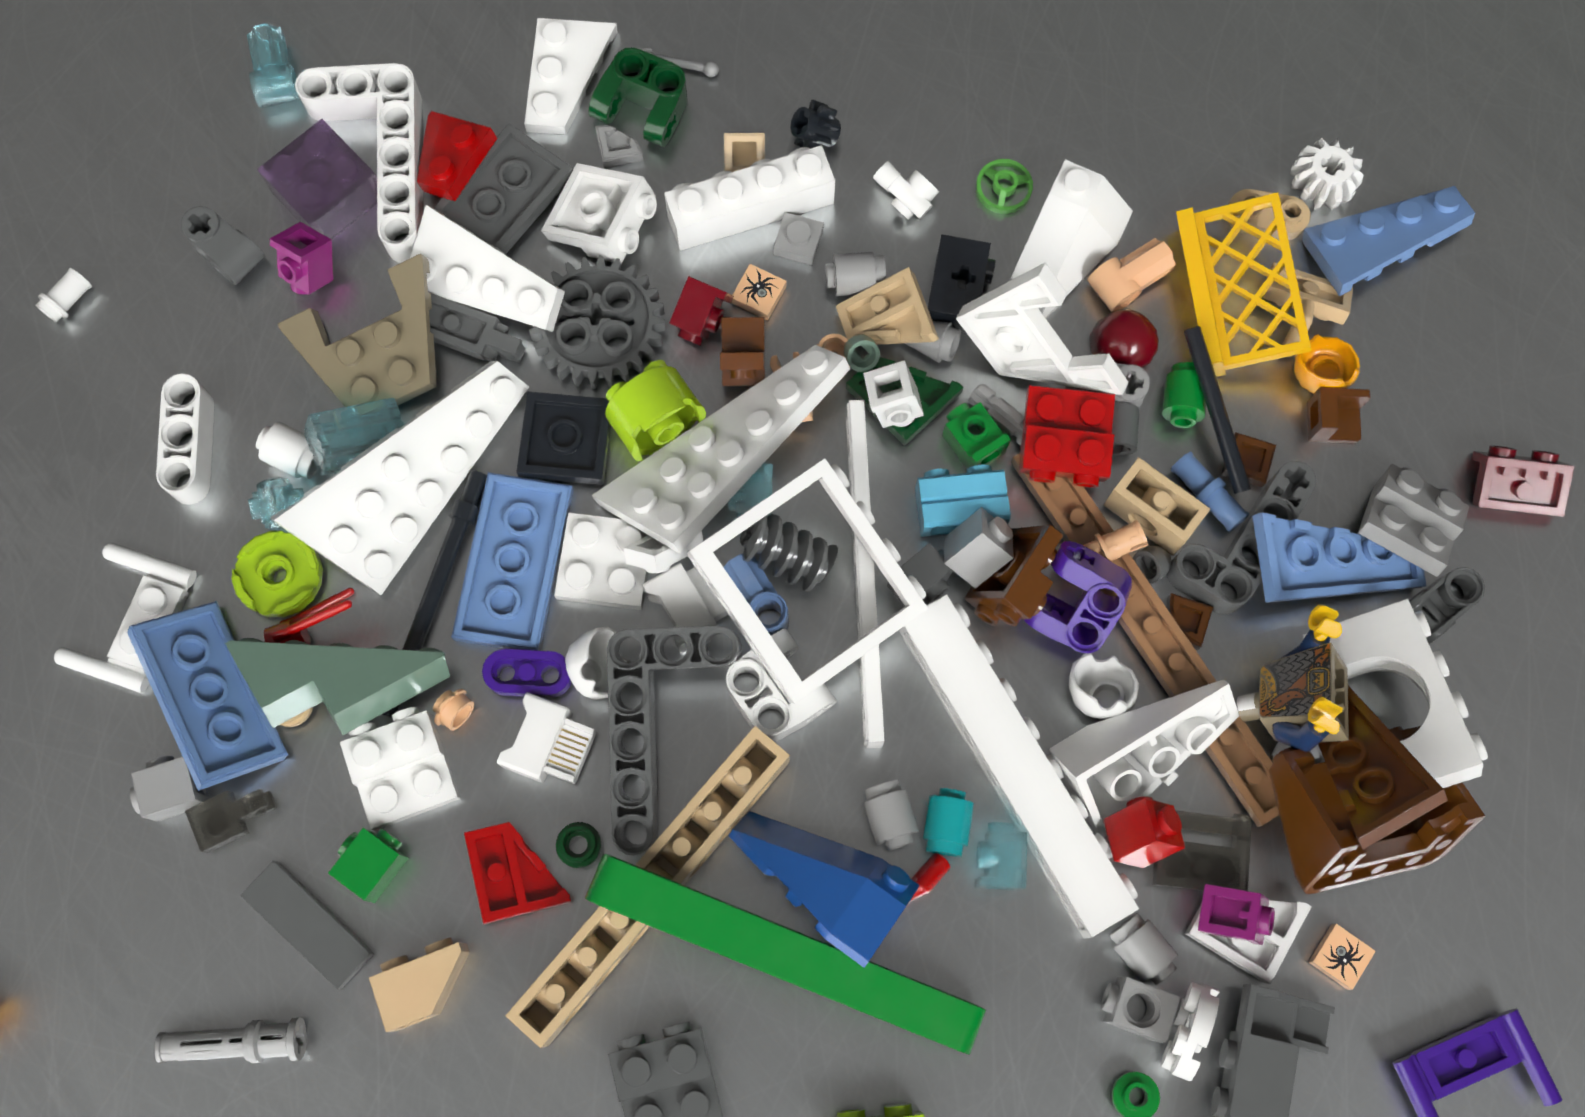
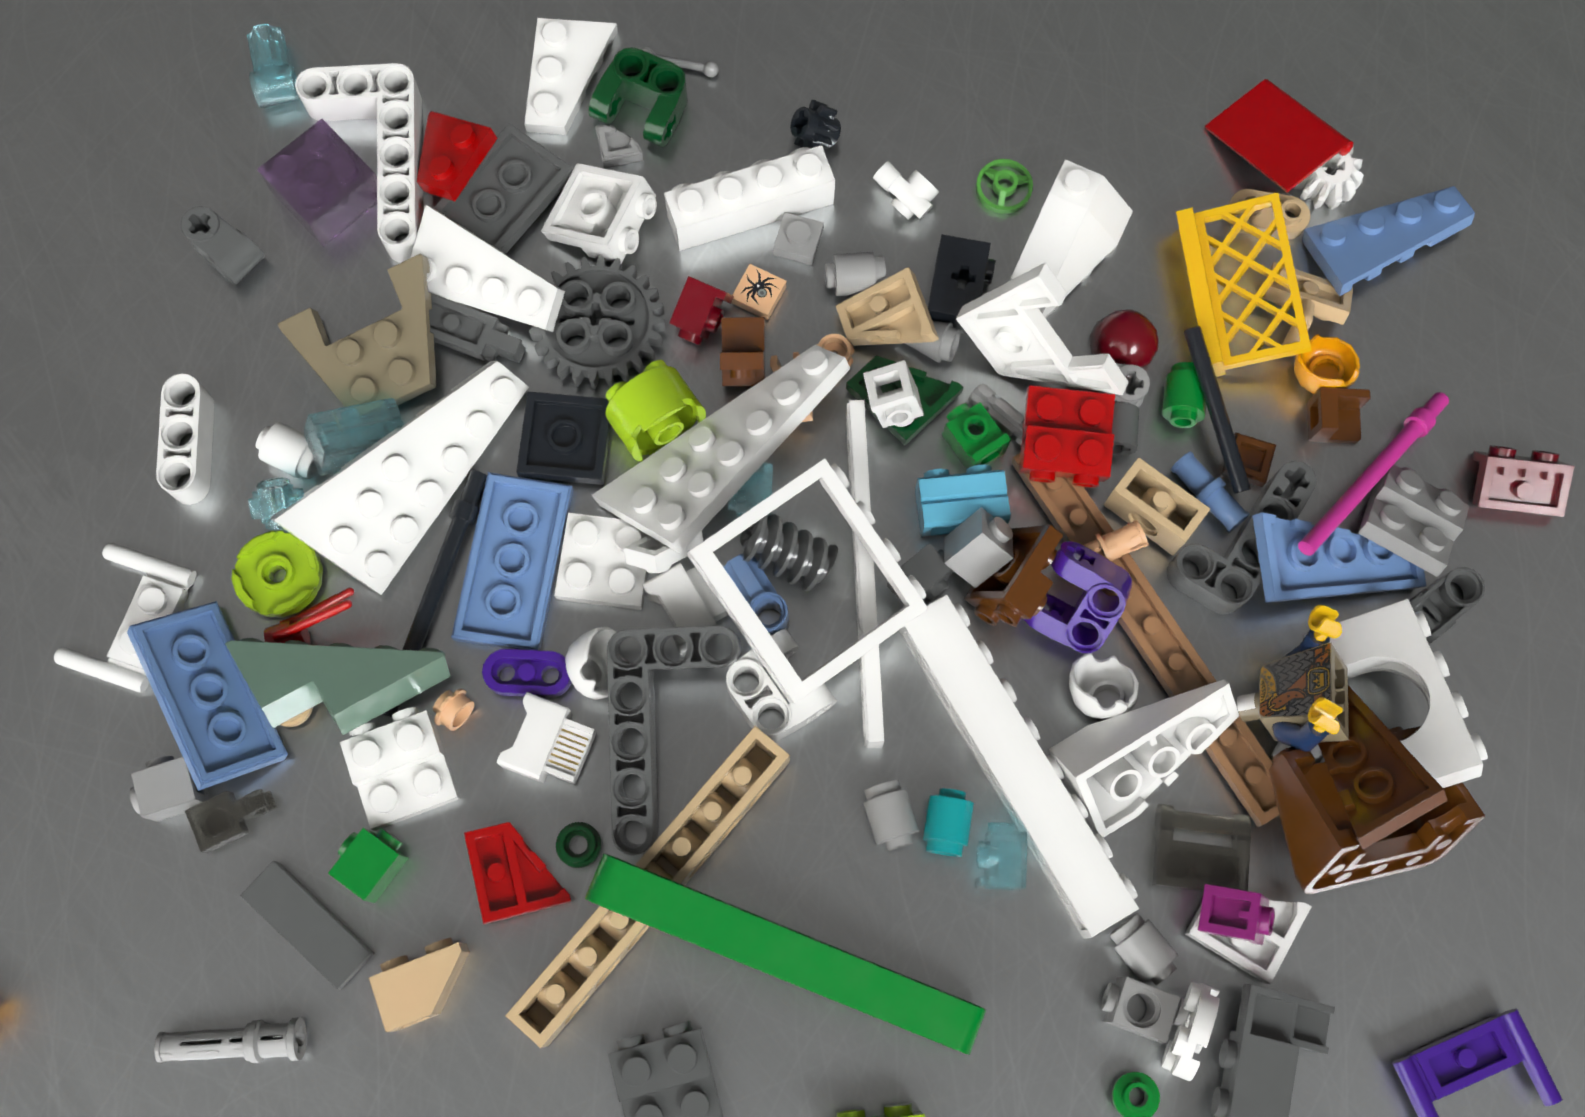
white pin [36,268,92,322] -> none
magenta brick [269,222,333,295] -> none
tan slope [724,132,765,172] -> none
blue wedge [728,811,920,968] -> none
sand green hinge [844,334,880,372] -> none
red arm [910,853,951,901] -> none
light nougat piece [1087,238,1176,313] -> none
red brick [1103,796,1185,868] -> none
dark grey hinge [1133,545,1172,583] -> none
reddish brown tile [1166,593,1213,650] -> none
light nougat tile [1308,924,1376,990] -> none
none -> red piece [1205,79,1353,193]
none -> dark pink bar [1298,392,1449,556]

